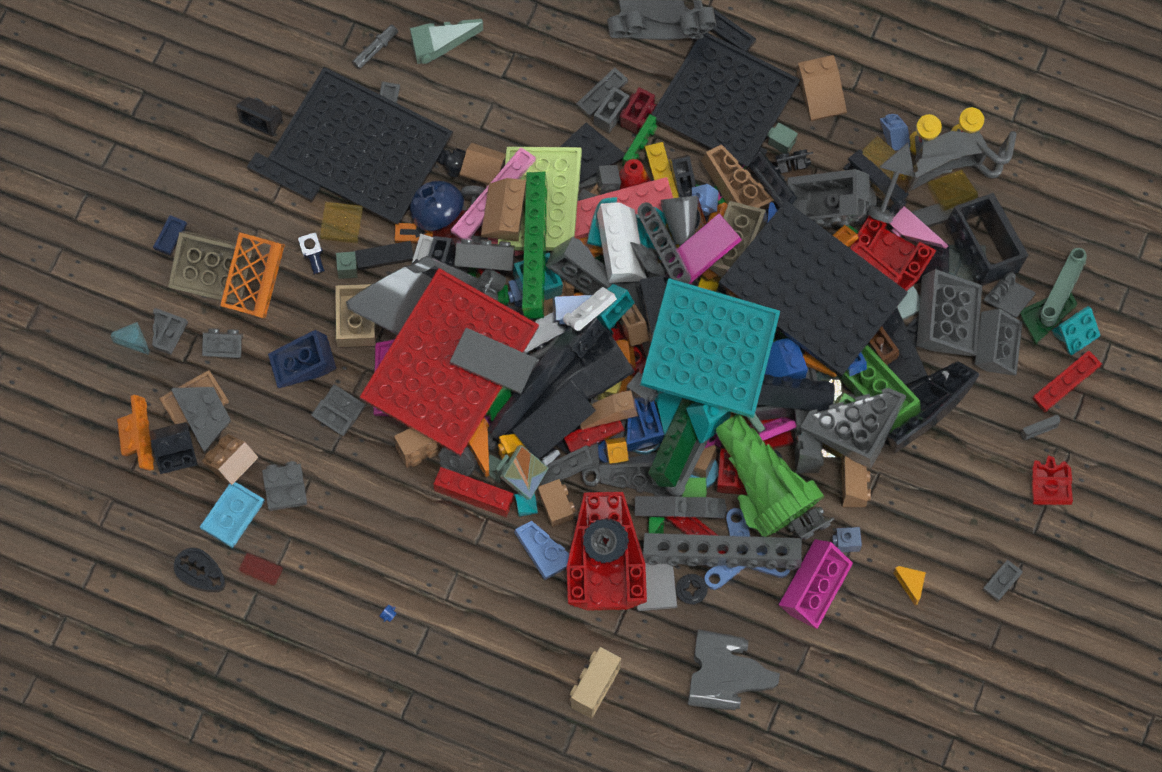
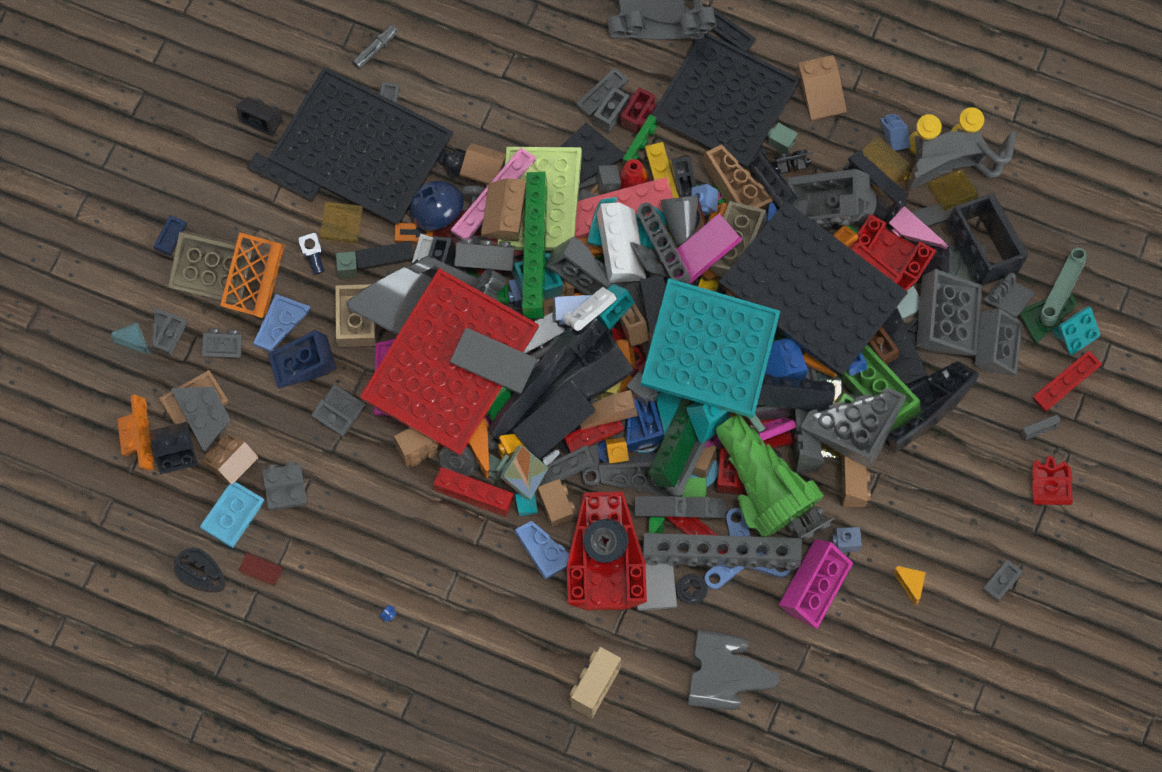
sand green wedge [410,19,483,64] -> none
dark grey piece [867,142,914,223] -> none
none -> medium blue wing [253,294,311,352]

